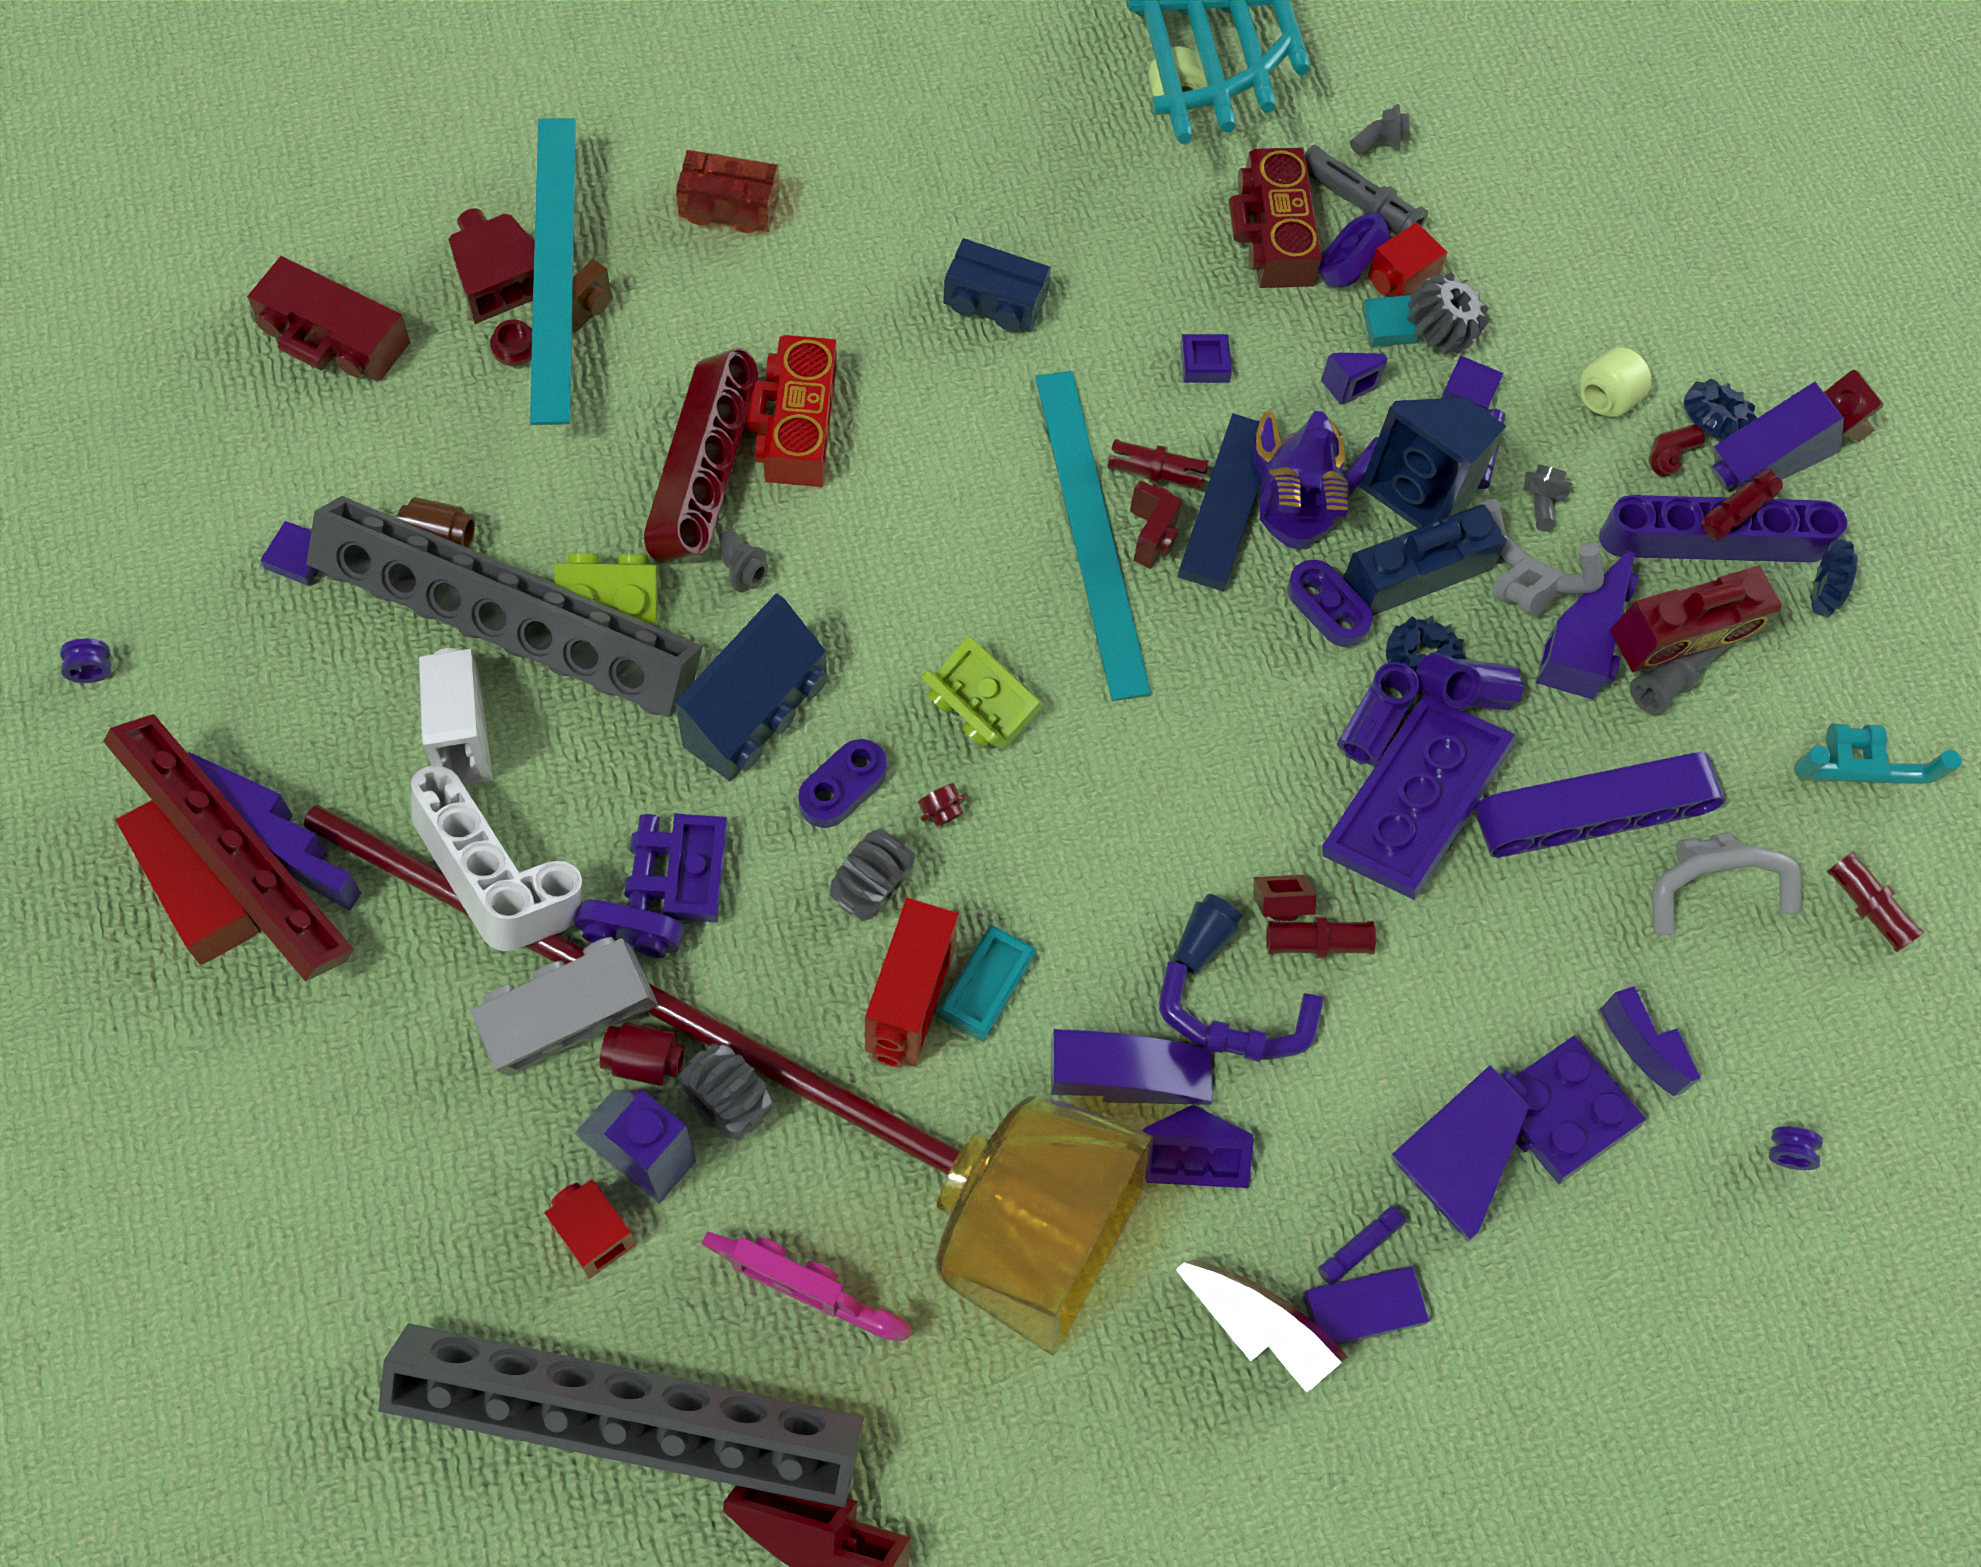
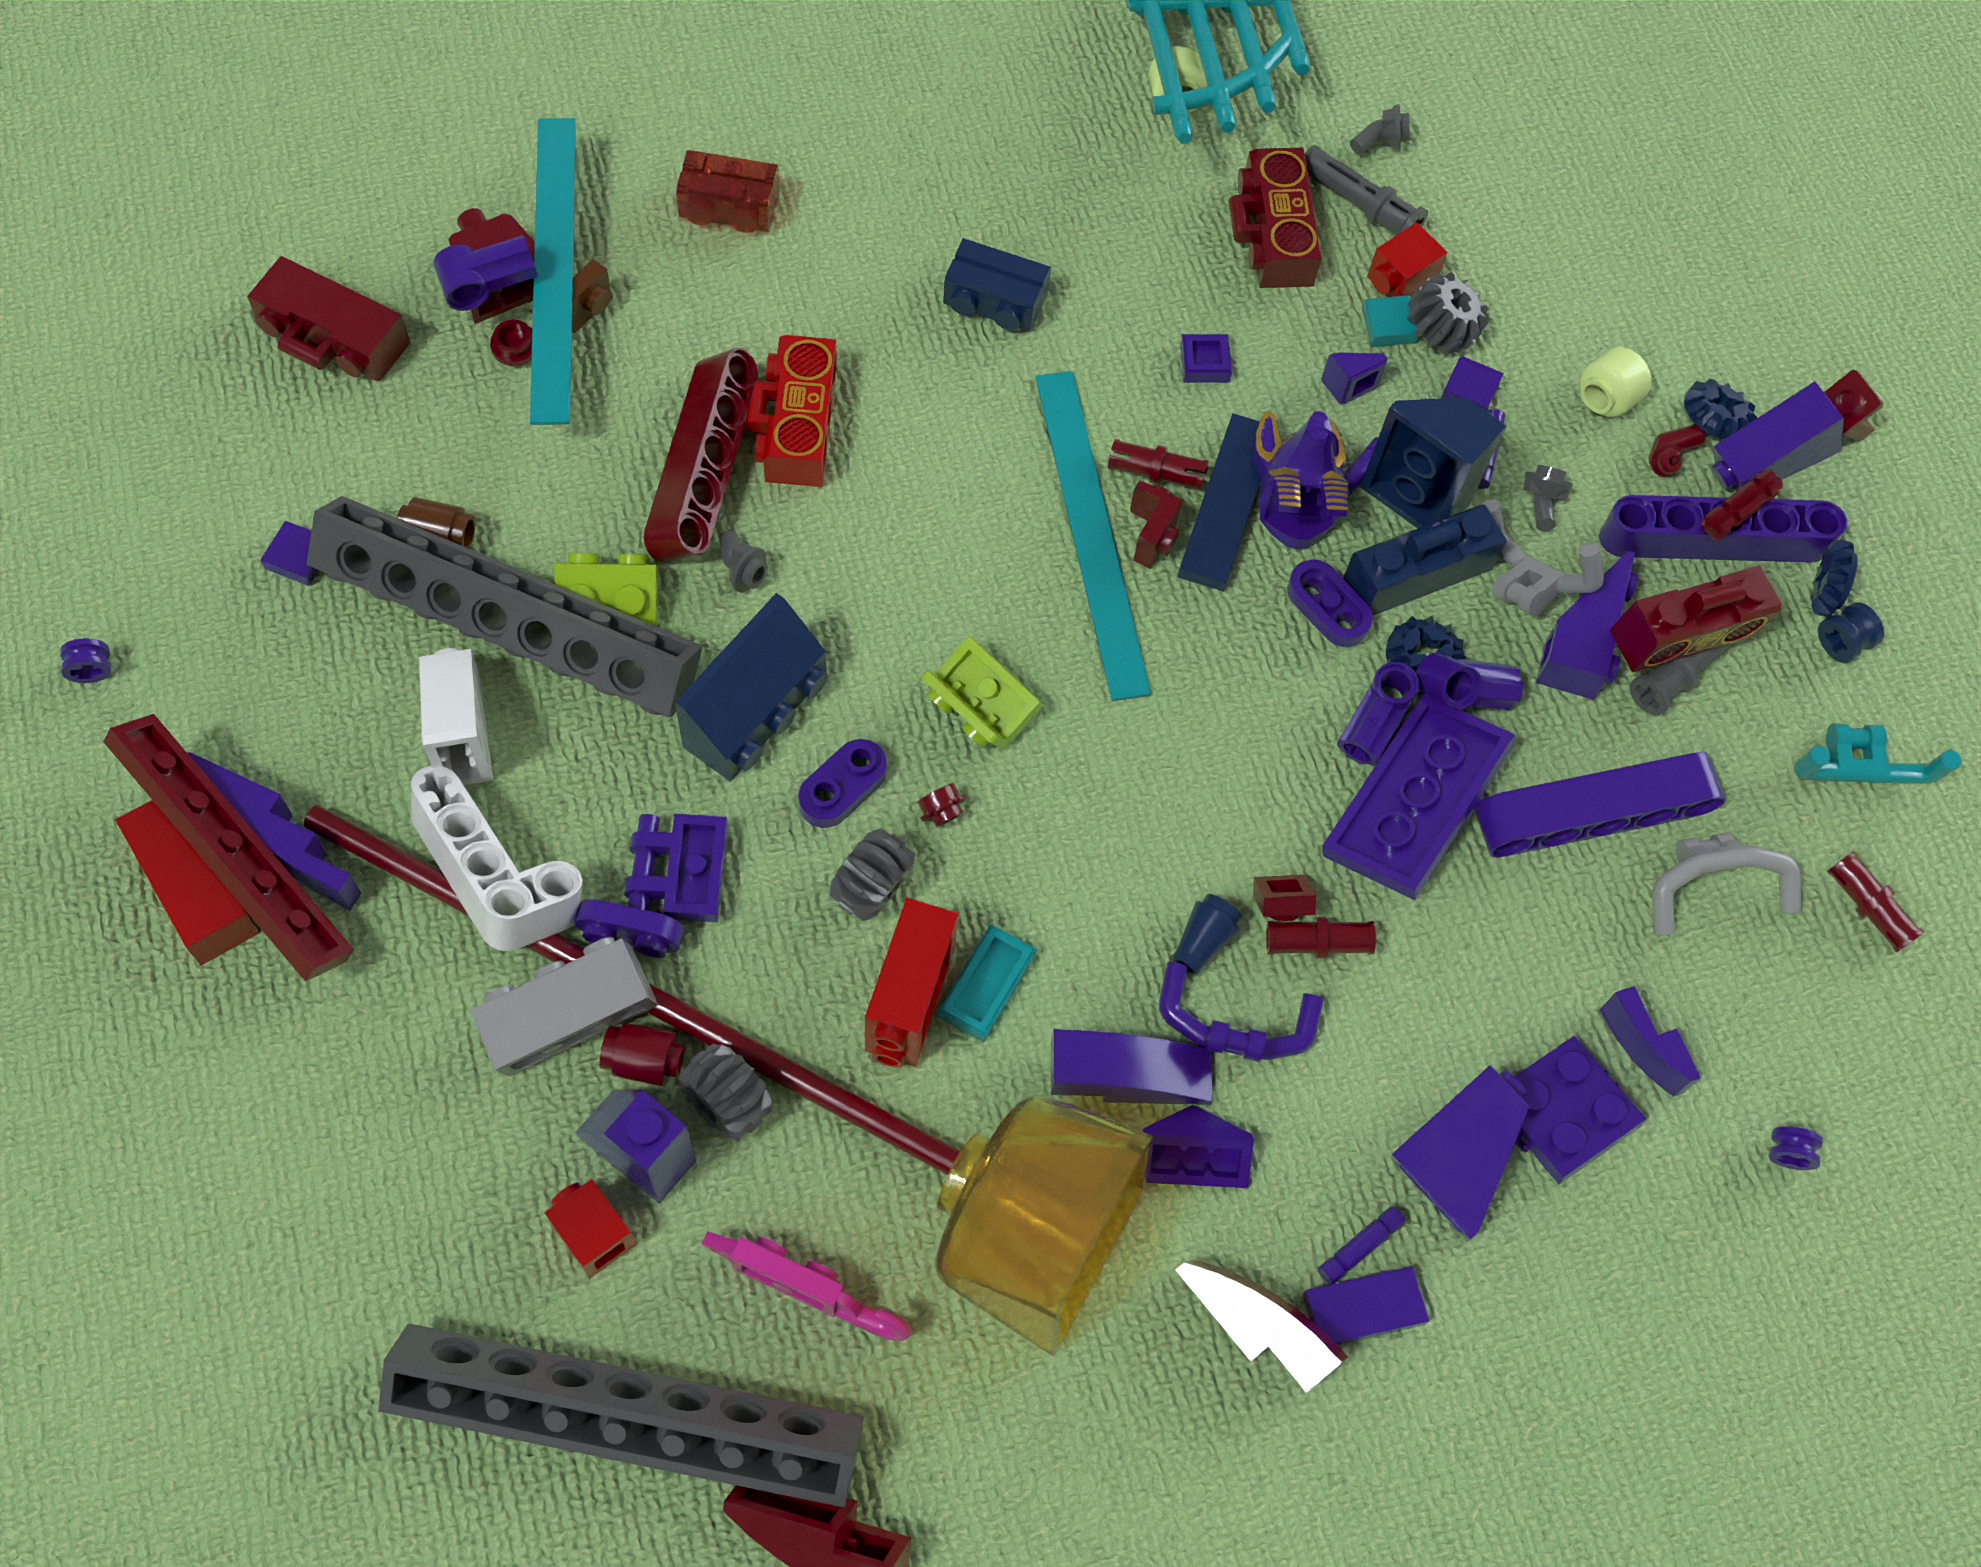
dark purple plate [1318,213,1390,287] -> none
none -> dark purple piece [433,235,538,311]
none -> dark blue wheel [1818,602,1884,663]

